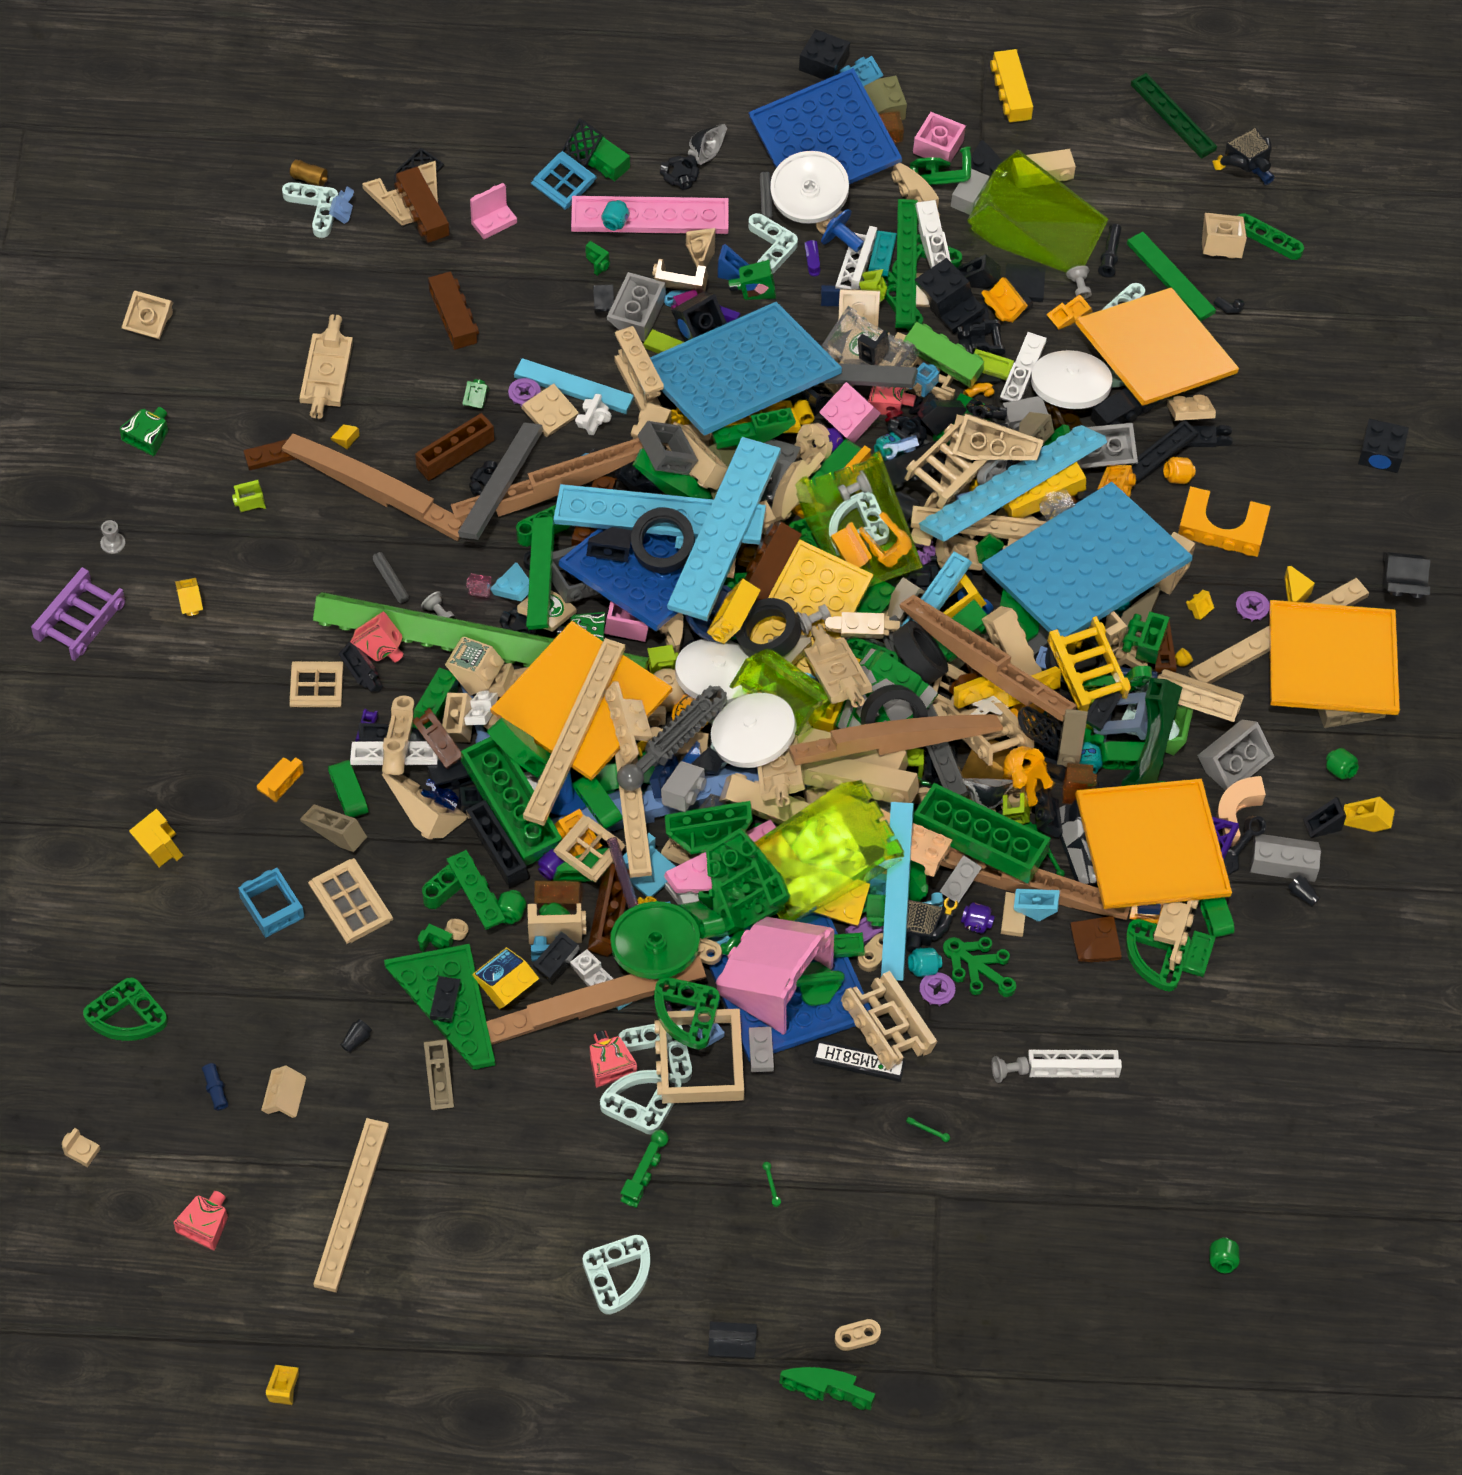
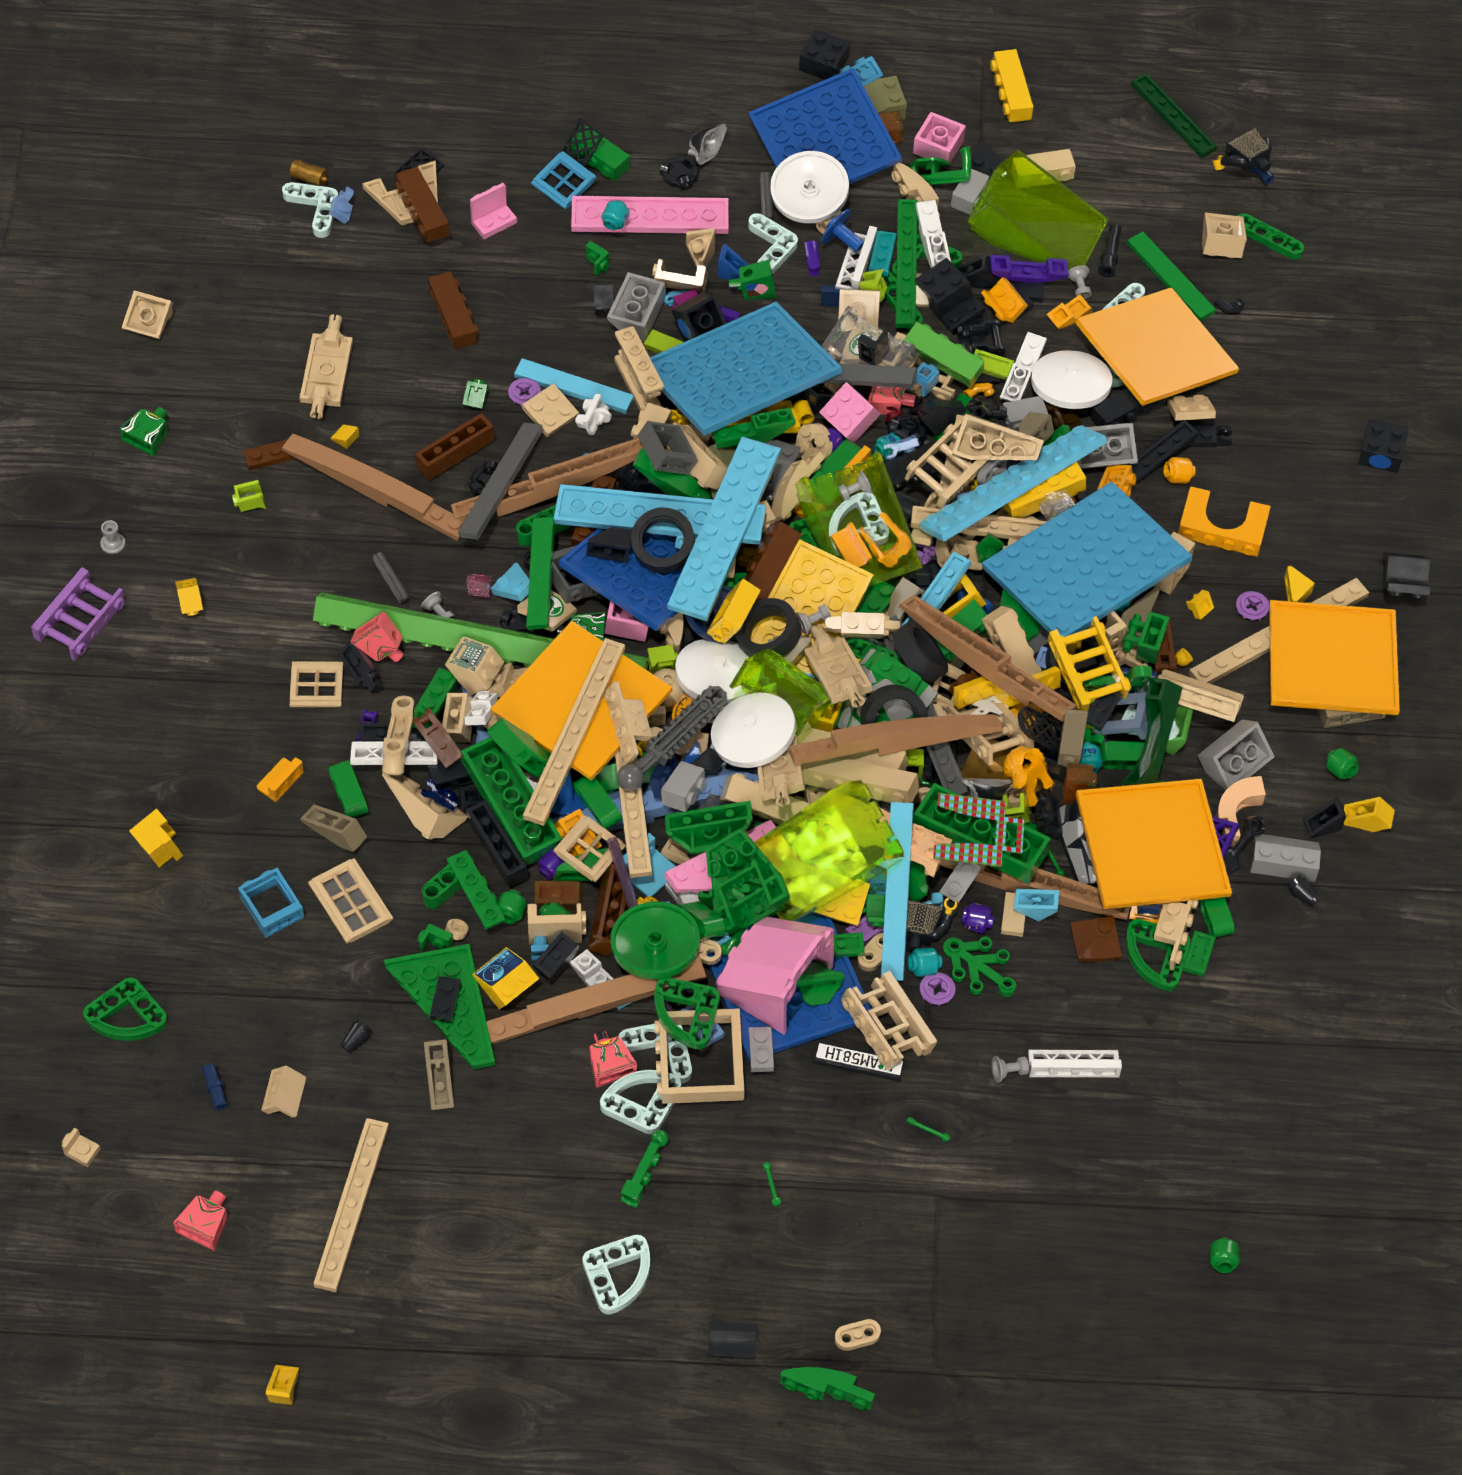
none -> piece [933,793,1024,867]
none -> dark purple slope [990,255,1069,283]

